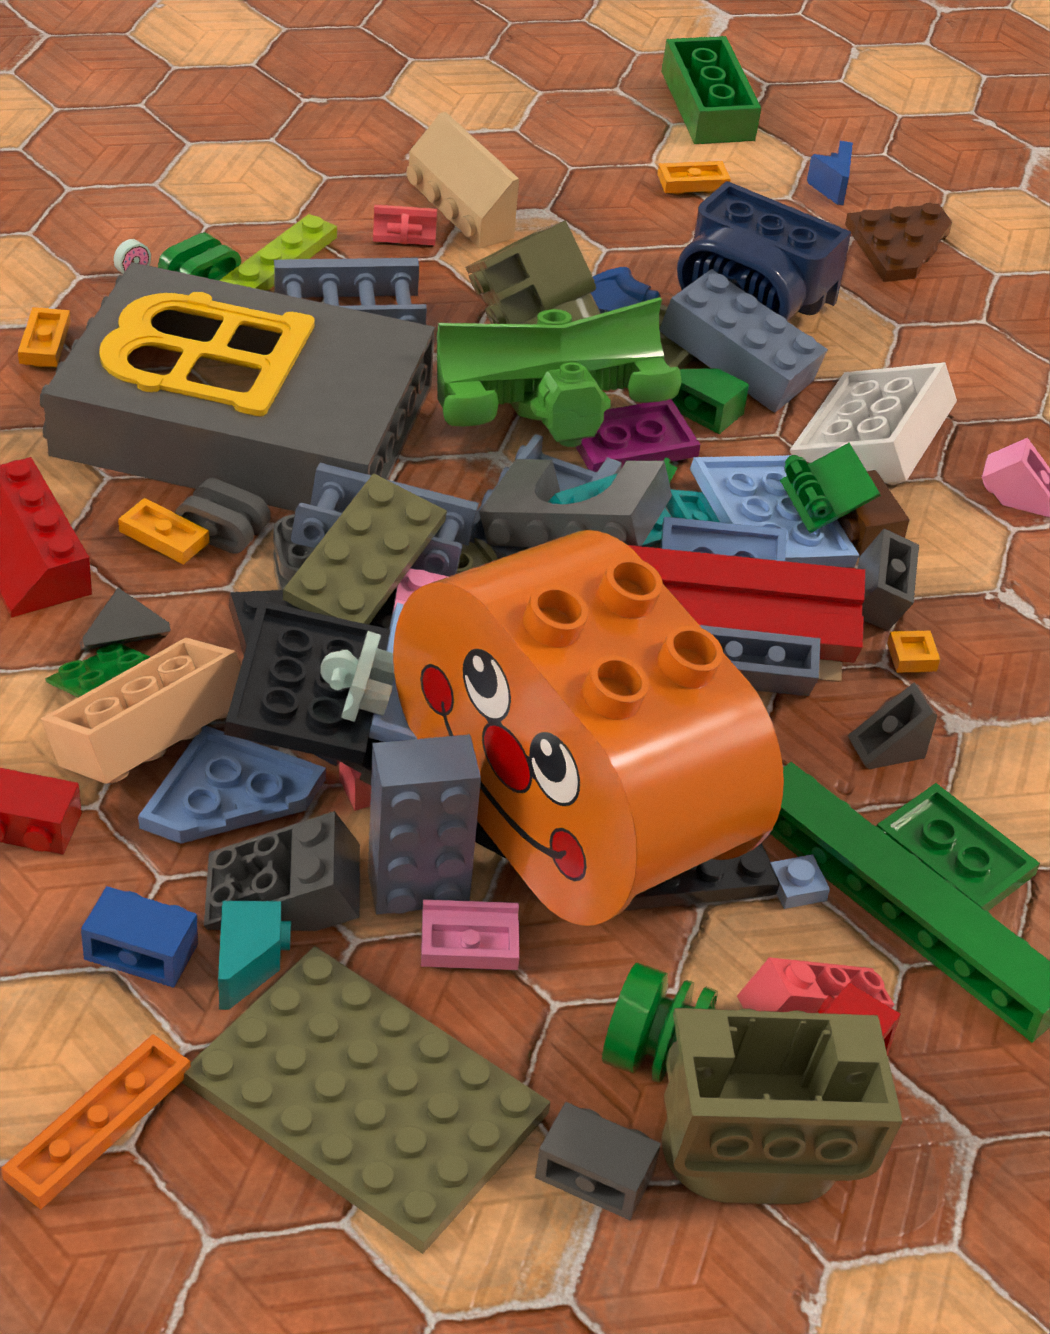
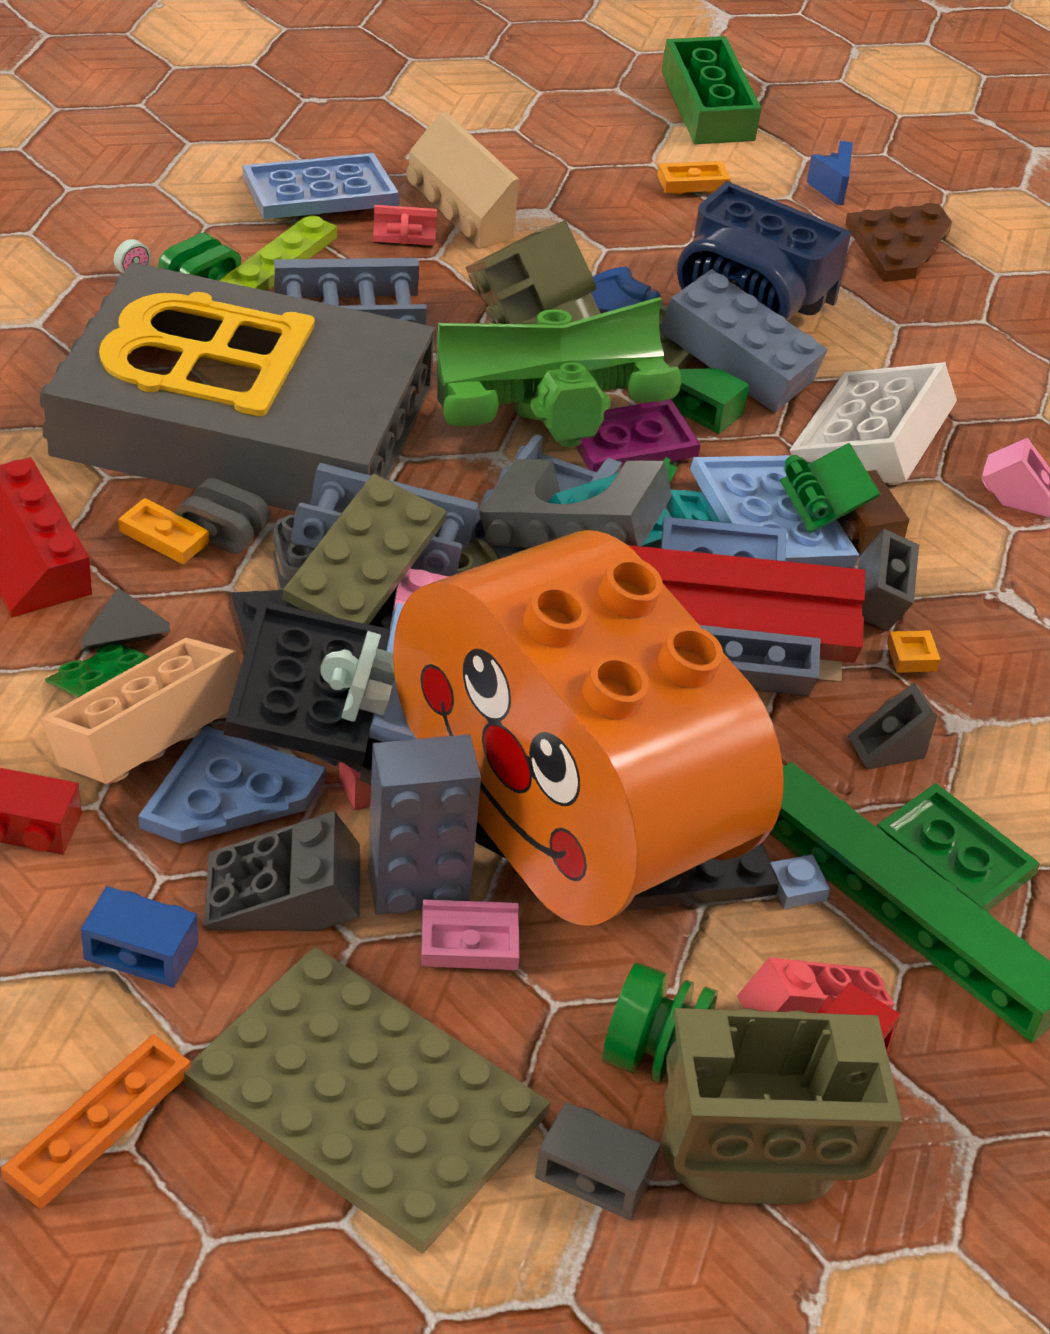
light orange plate [18,307,71,367] -> none
teal slope [218,901,291,1010] -> none
none -> medium blue plate [242,153,399,219]

